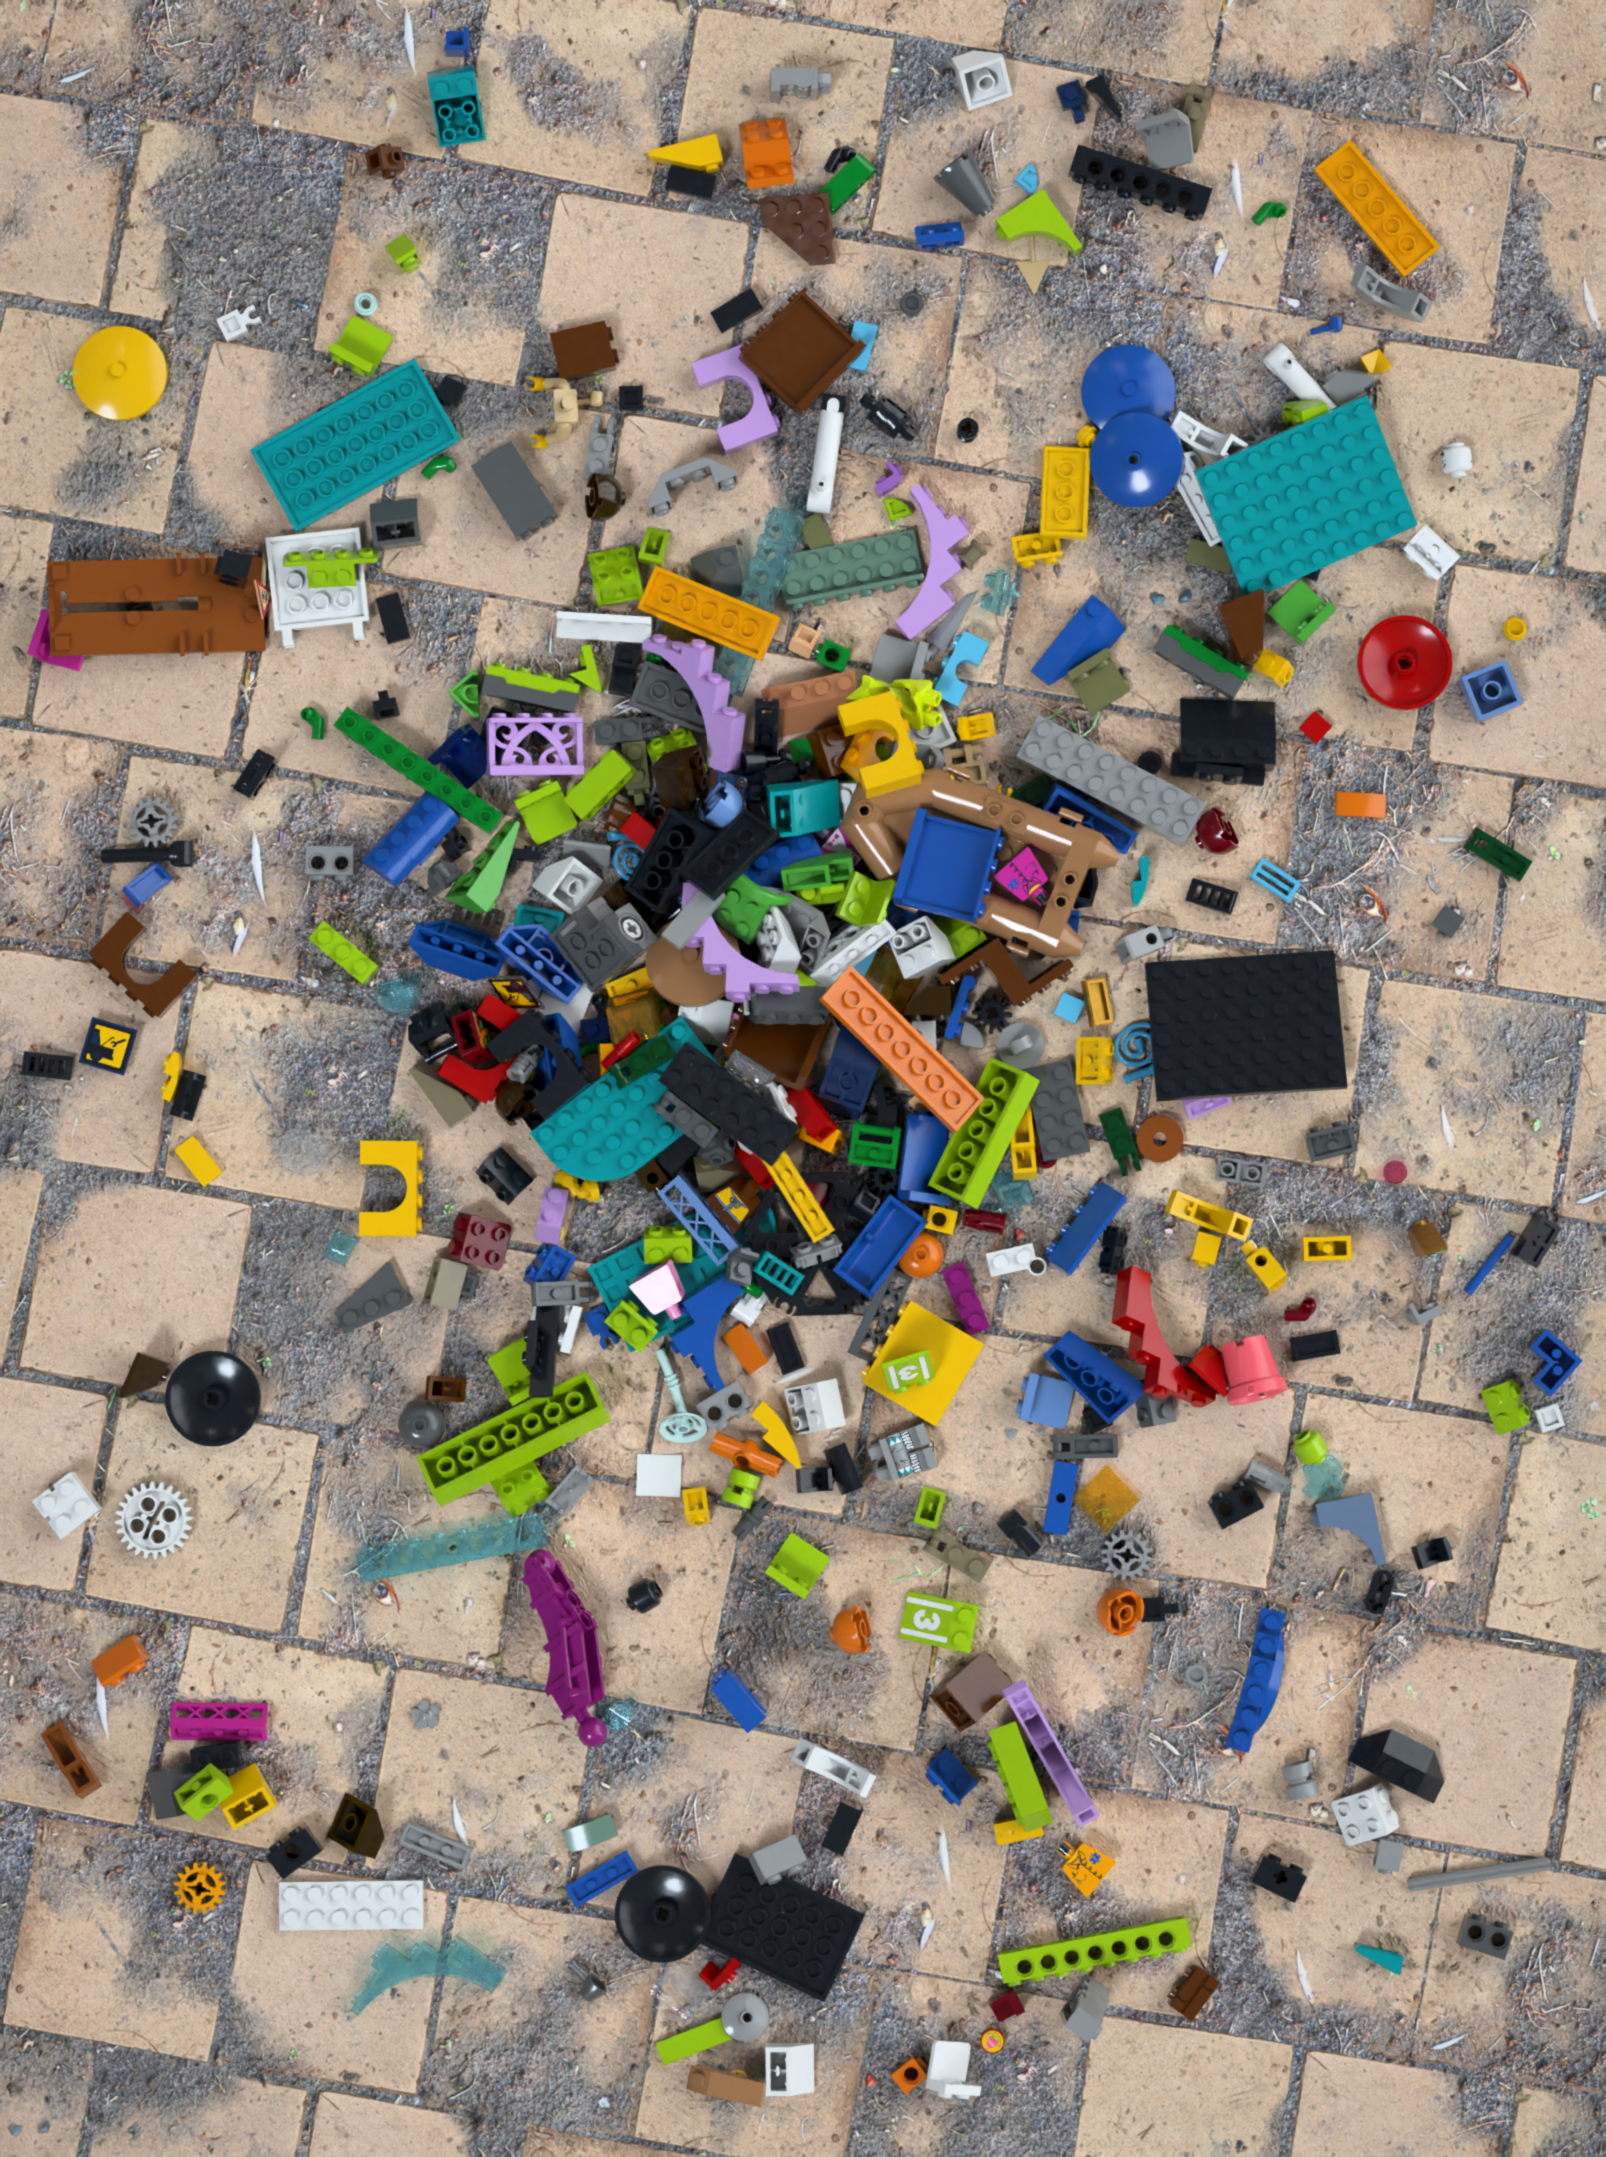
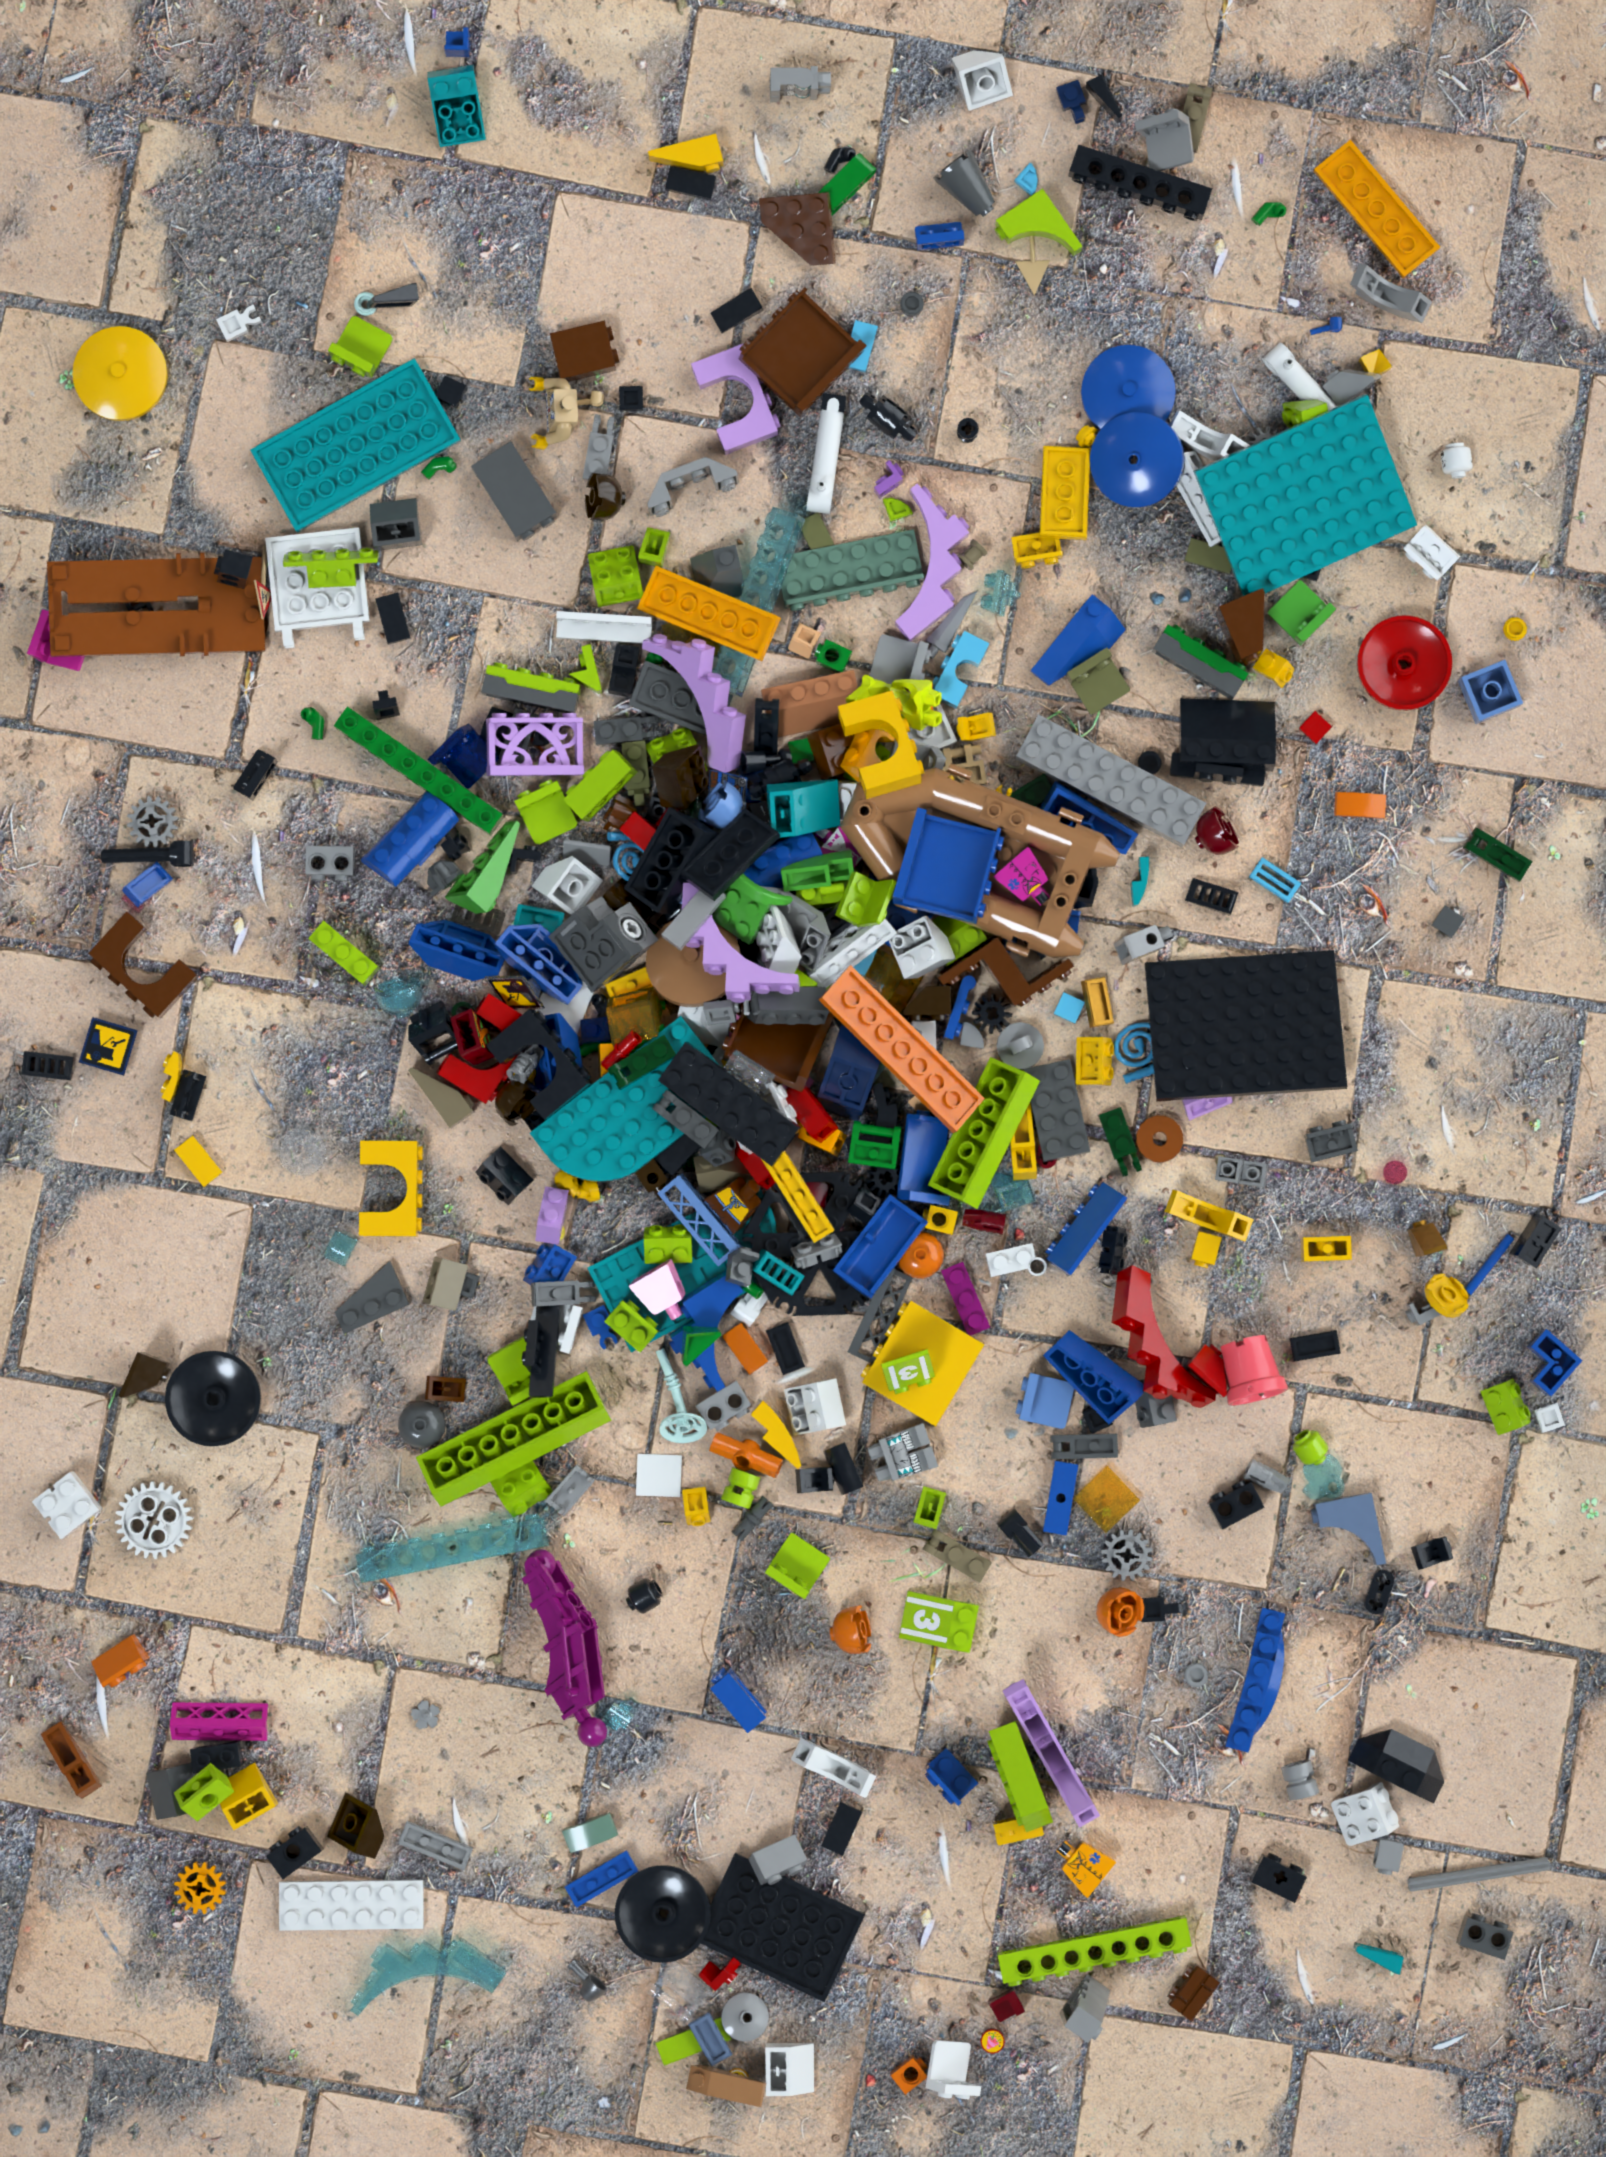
reddish brown brick [365,143,405,180] -> none
lime slope [385,233,421,274] -> none
bright green slope [447,670,480,721] -> none
dark red bracket [447,1212,511,1271] -> none
orange bracket [738,117,794,189] -> none
slope [929,1650,1012,1732] -> none
yellow torso [1241,1239,1288,1295] -> none
dark red arm [1284,1297,1316,1321] -> none
none -> black slope [367,283,419,309]
none -> green slope [681,1326,722,1367]
none -> sand blue tile [688,2012,732,2067]
none -> light grey bracket [703,1000,740,1025]
none -> yellow tile [1424,1273,1469,1318]

